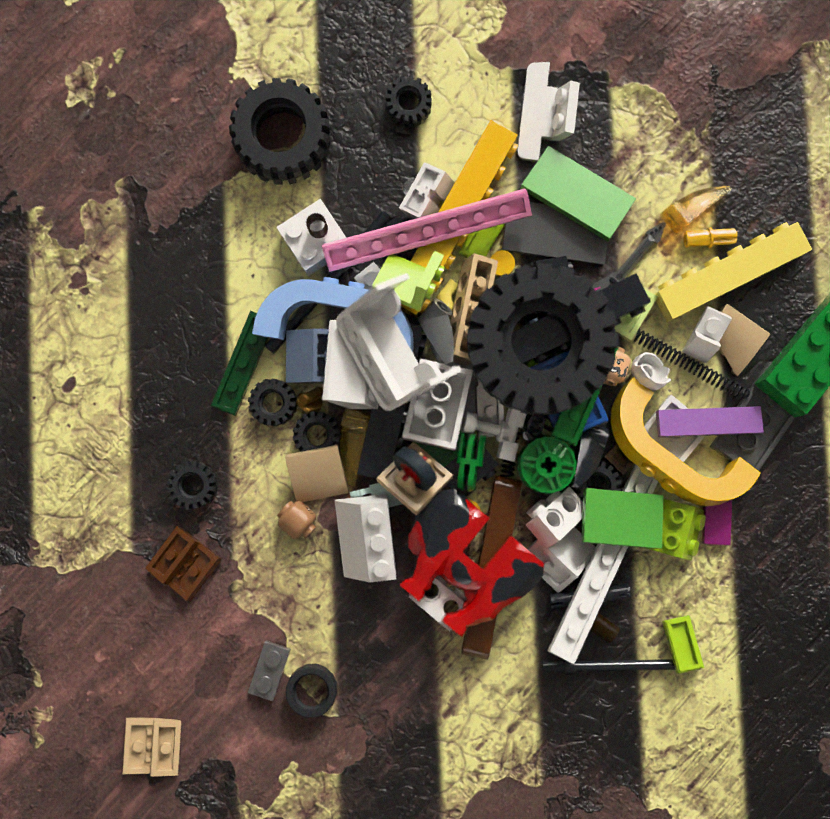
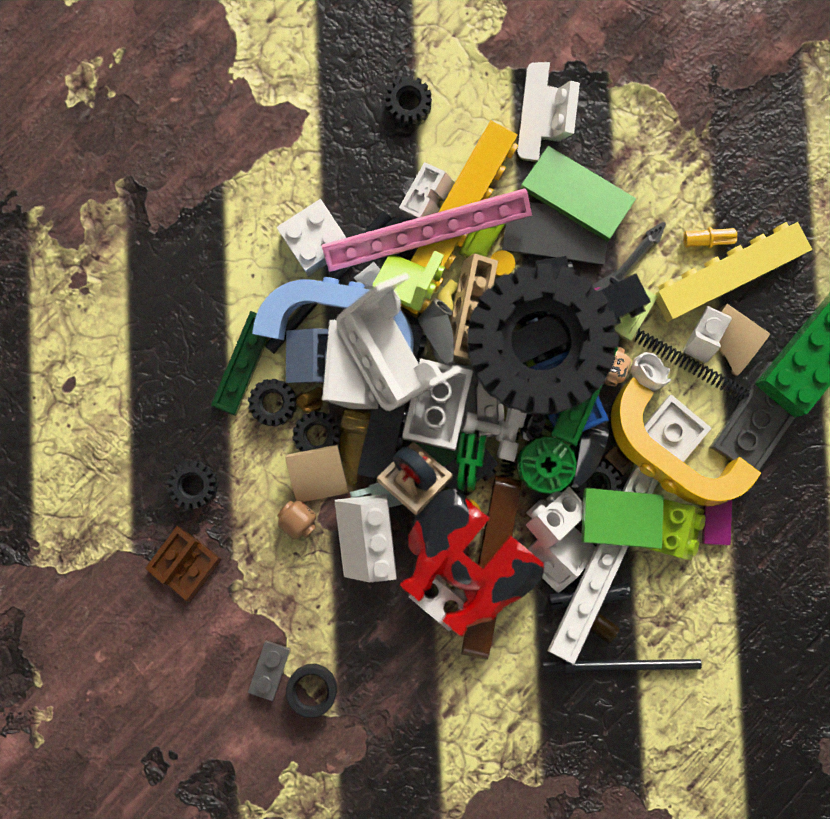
tan slope [122,718,181,776] -> none
black tyre [229,78,332,185] -> none
dark brown piece [306,213,328,238] -> none
medium lavender tile [656,406,763,437] -> none
clear yellow piece [660,186,732,235] -> none
lime tile [662,615,704,674] -> none

